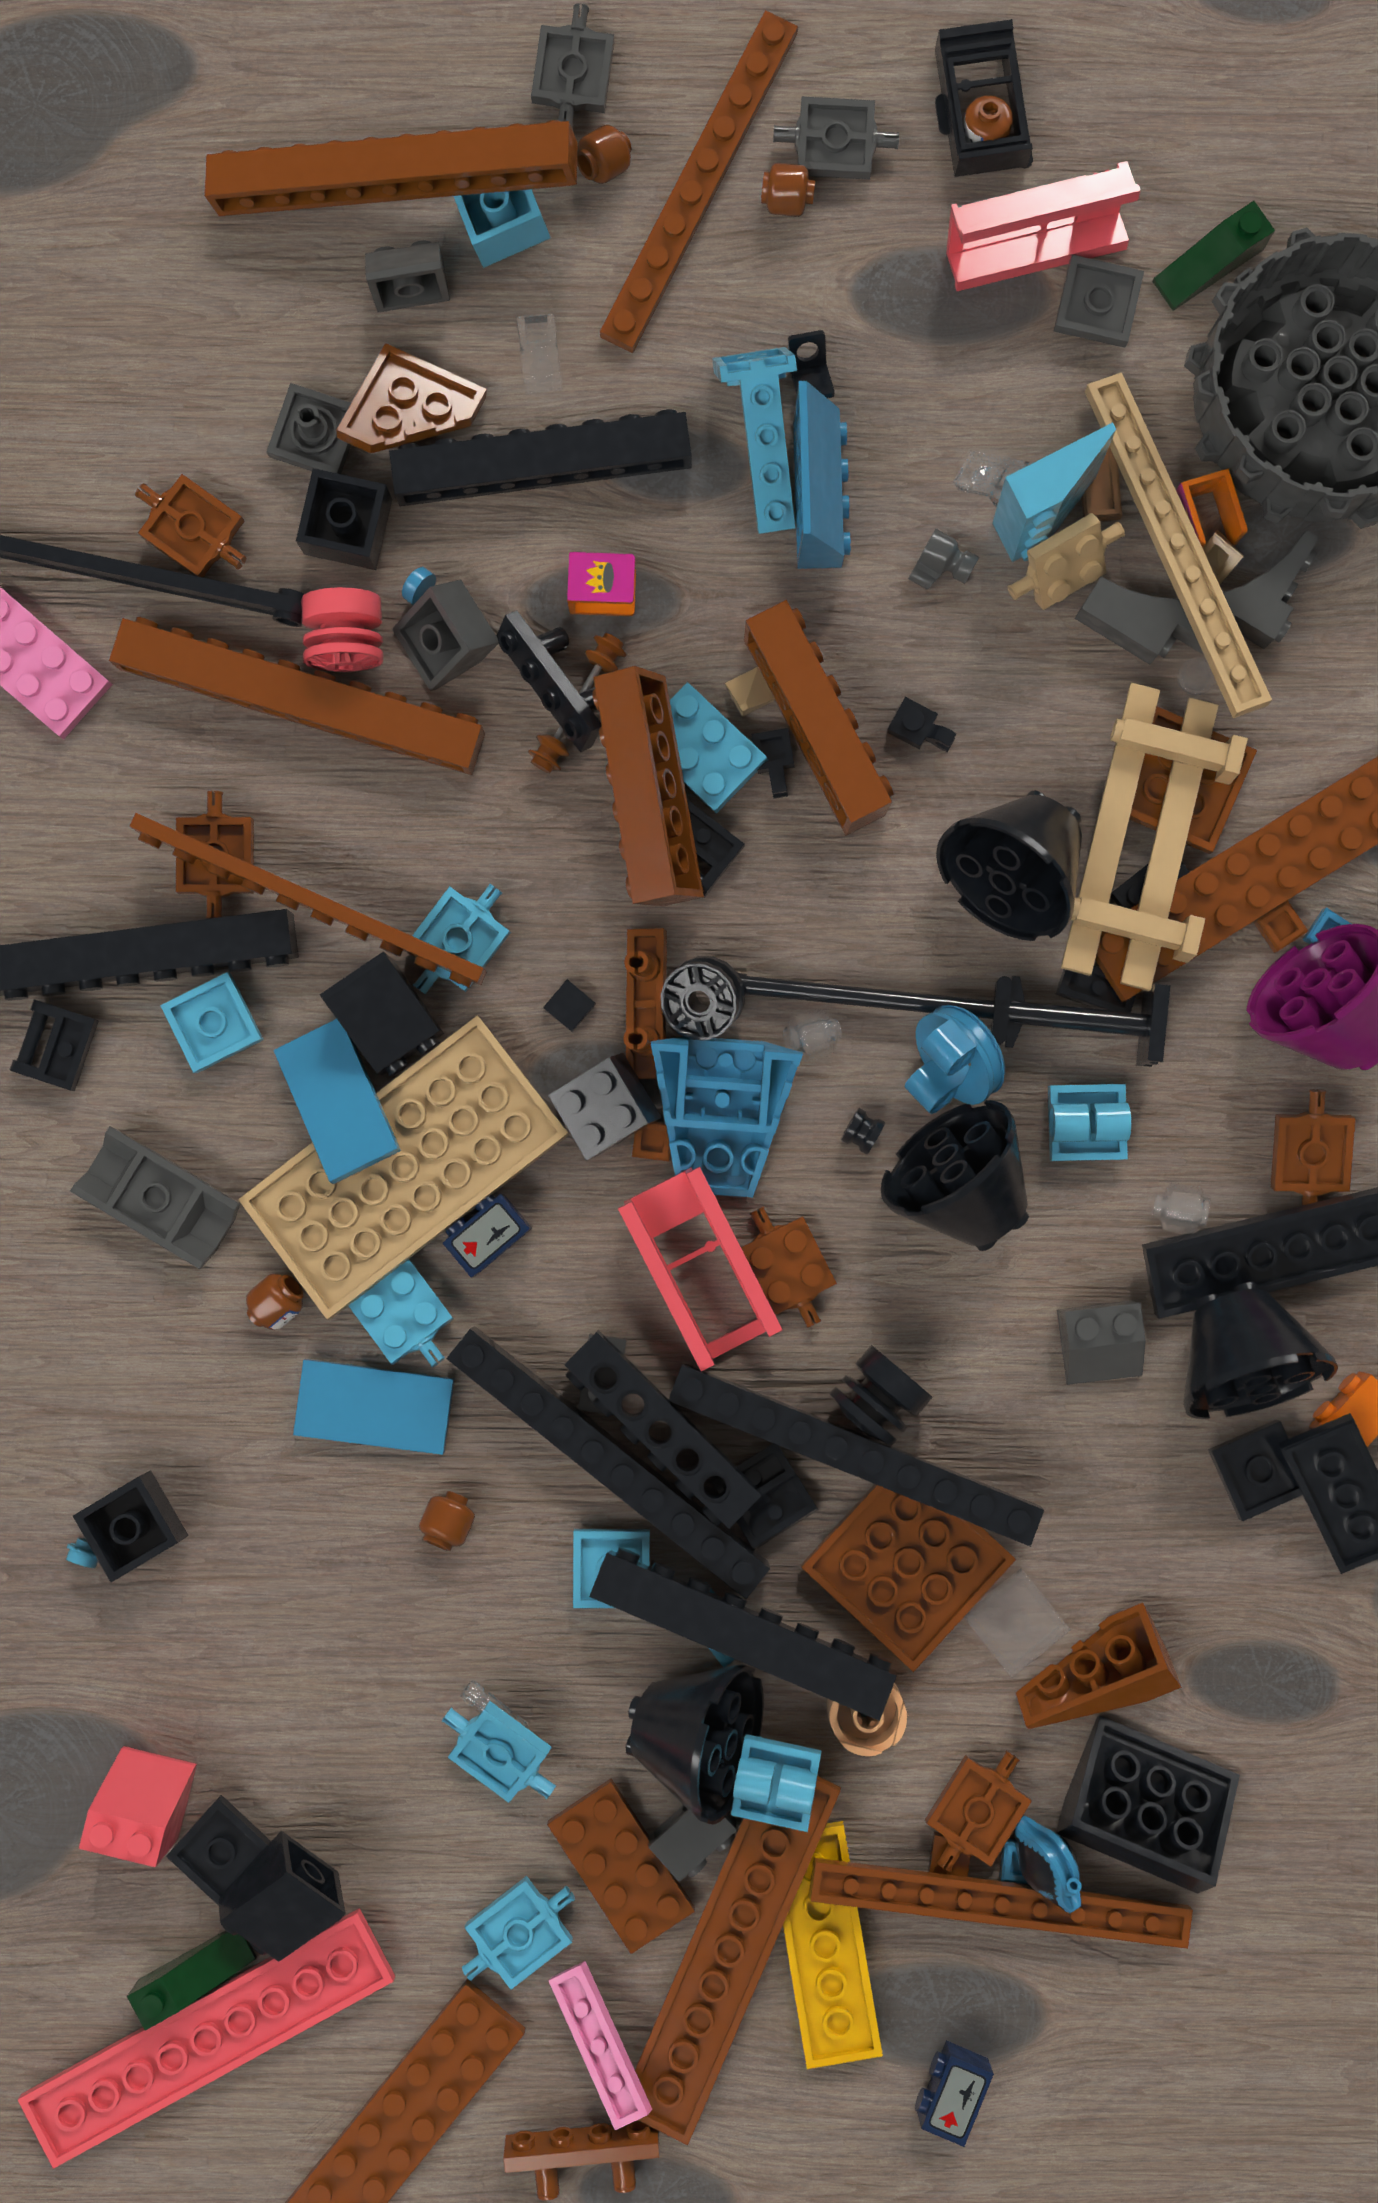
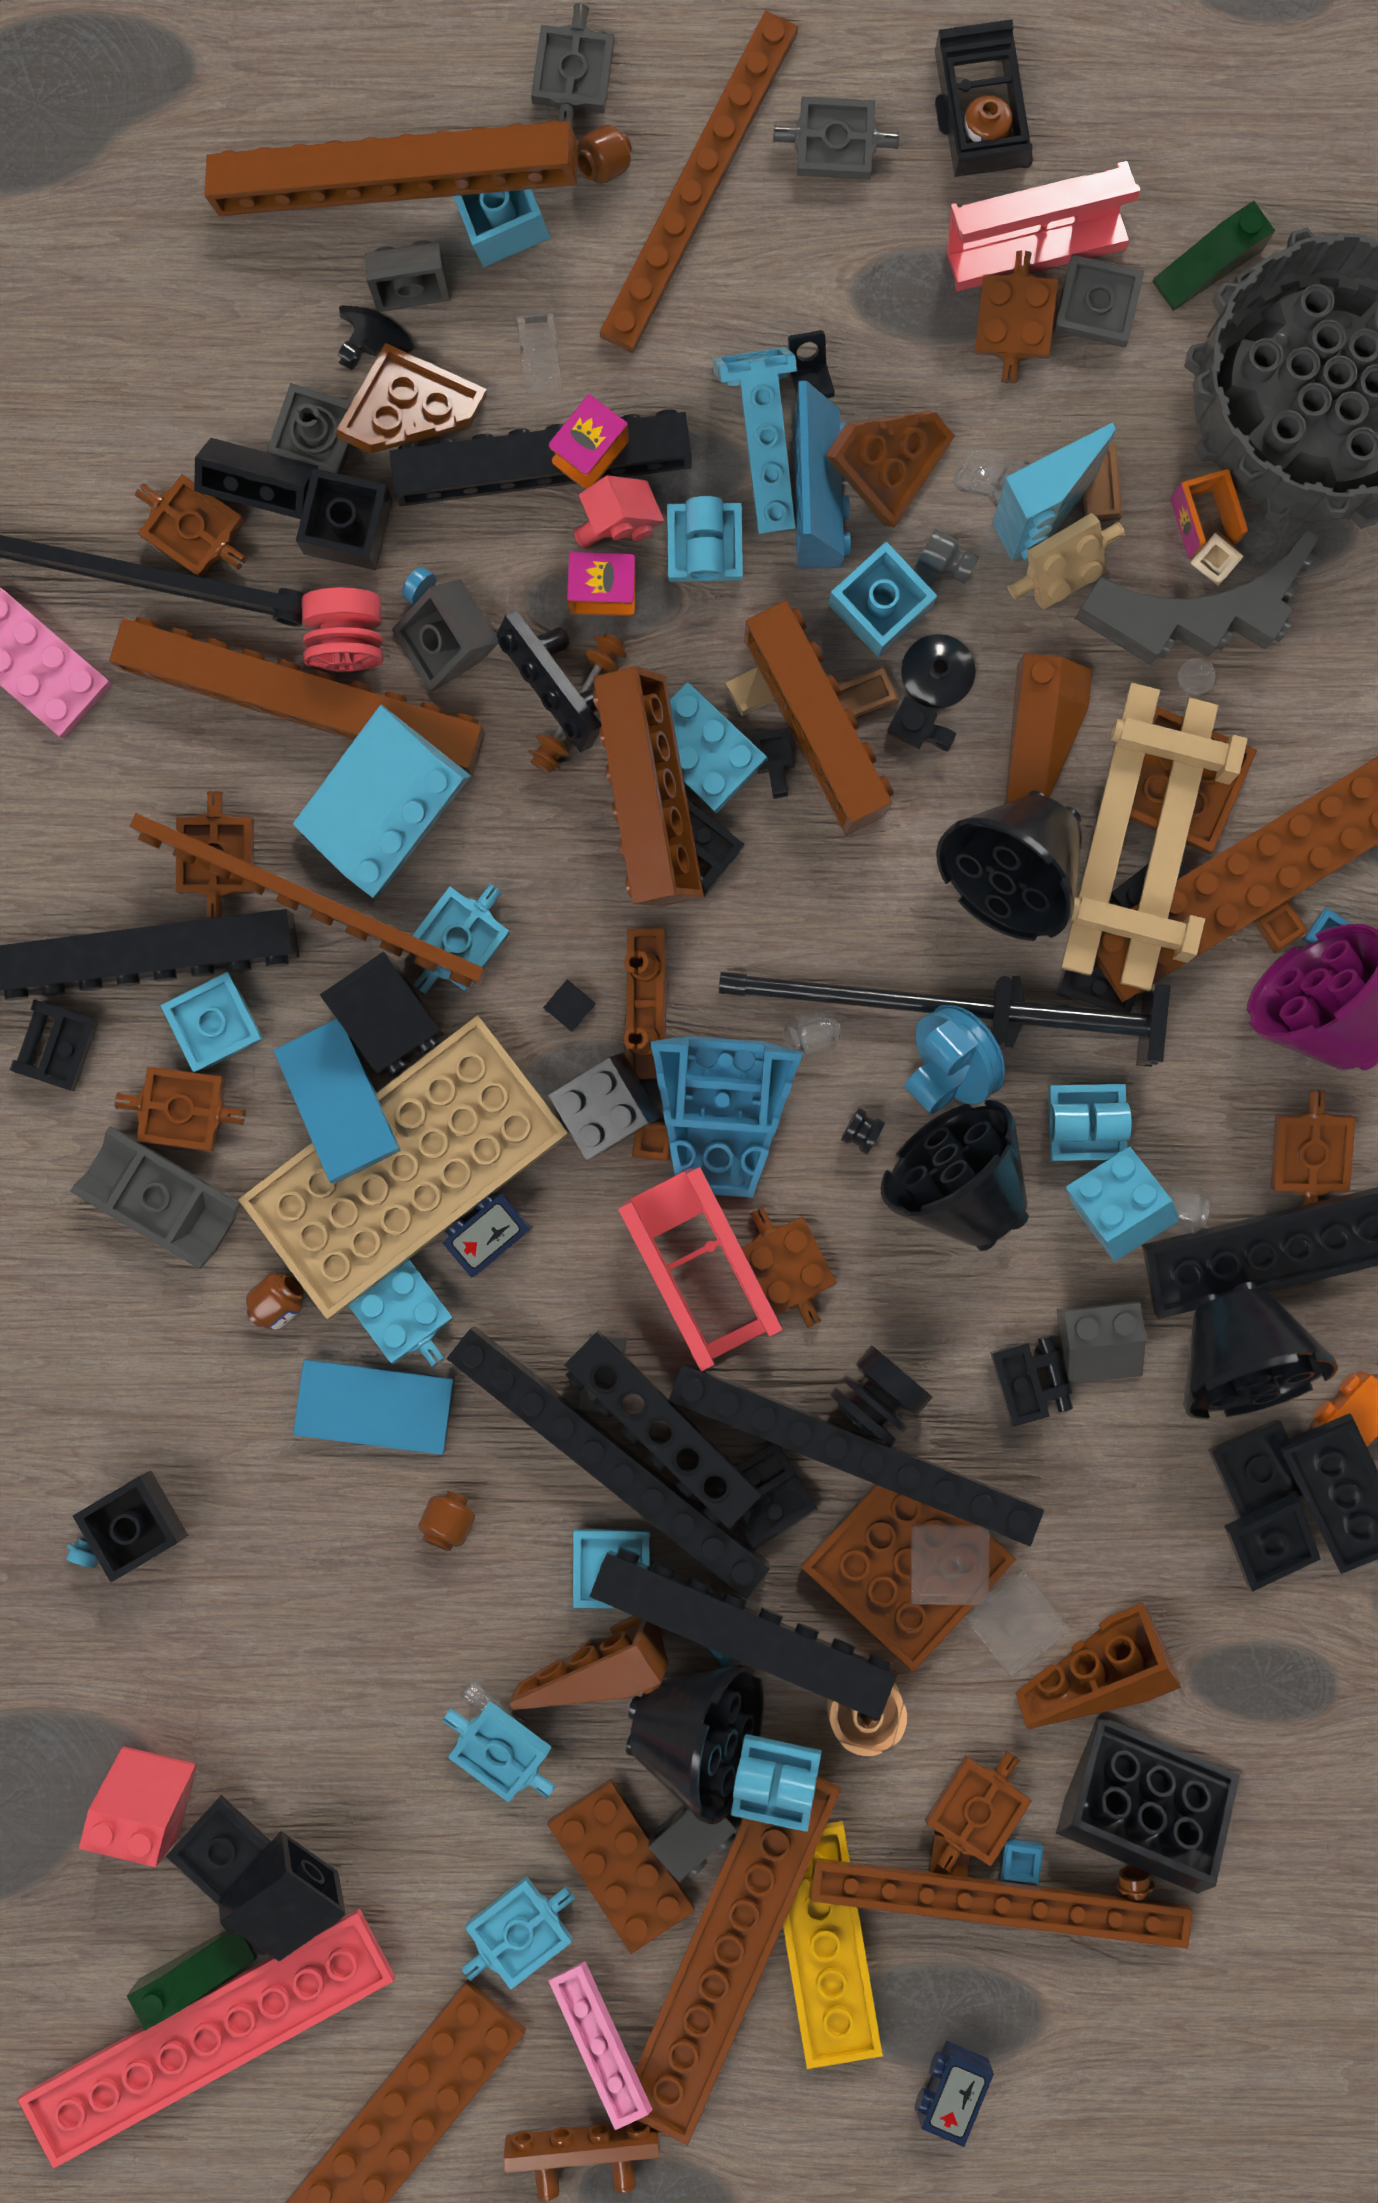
black wheel [660,956,745,1040] -> none
dark orange head [761,163,815,217] -> none
dark azure hat [1014,1815,1081,1914] -> none
tan plate [1085,372,1272,718] -> none
none -> dark orange plate [115,1066,246,1151]
none -> black brick [194,438,318,519]
none -> medium azure slope [293,705,471,898]
none -> black piece [338,305,414,370]
none -> dark orange wedge [509,1616,668,1710]
none -> piece [549,393,629,490]
none -> coral brick [574,475,664,550]
none -> medium azure plate [667,496,743,582]
none -> dark orange plate [825,411,955,528]
none -> medium azure brick [828,542,938,658]
none -> medium nougat tile [838,666,899,719]
none -> black dish [901,634,976,708]
none -> clear plate [910,1525,989,1605]
none -> dark orange plate [975,250,1058,384]
none -> black plate [990,1335,1073,1427]
none -> dark orange wedge [1005,653,1092,804]
none -> medium azure brick [1066,1146,1179,1262]
none -> dark orange plate [1116,1865,1155,1901]
none -> black plate [1224,1493,1321,1592]

